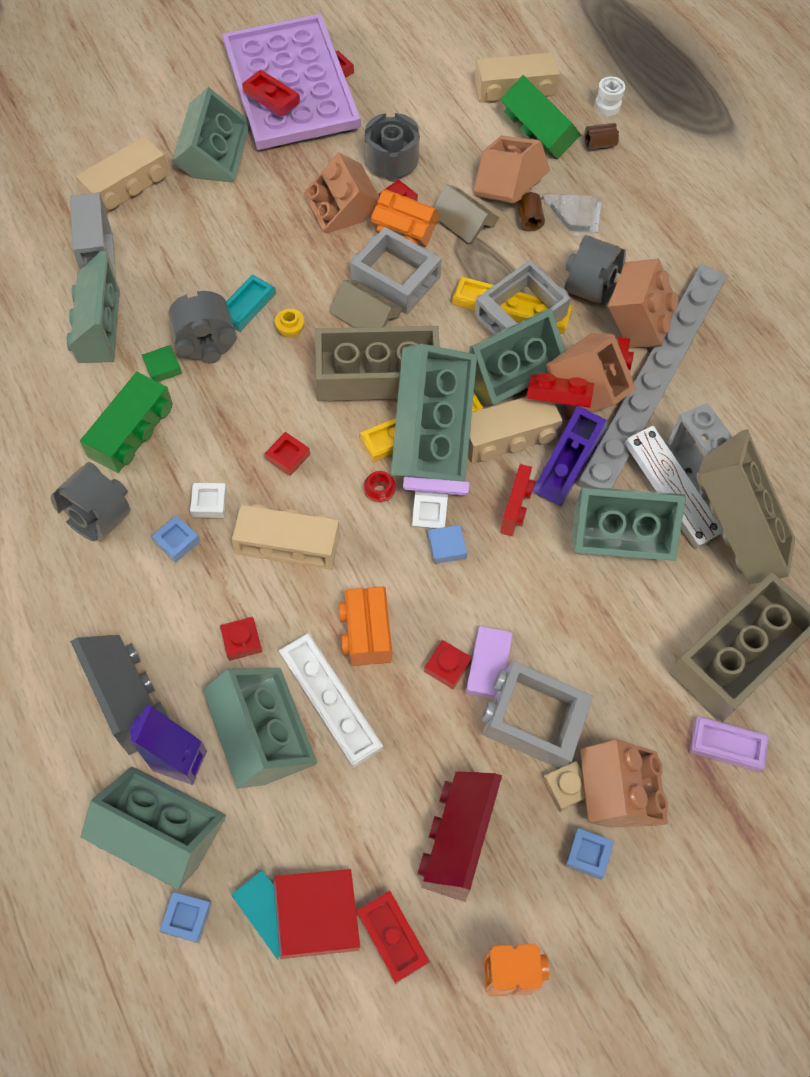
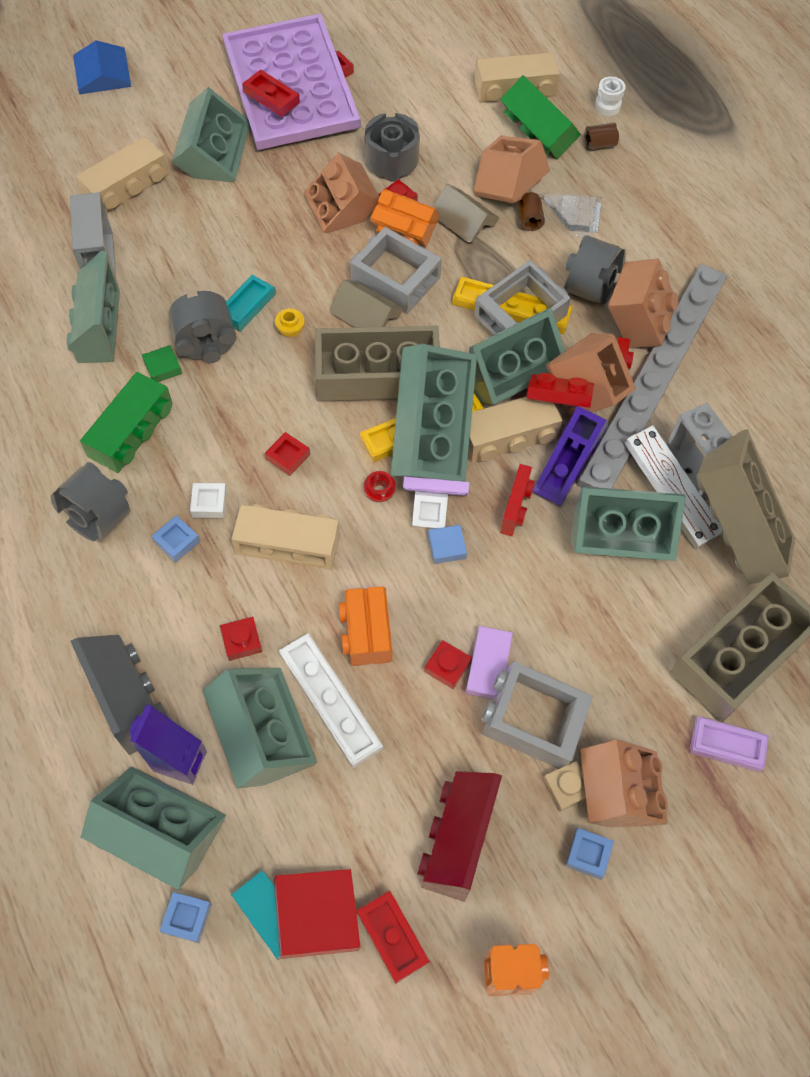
none -> blue slope [73,40,132,95]

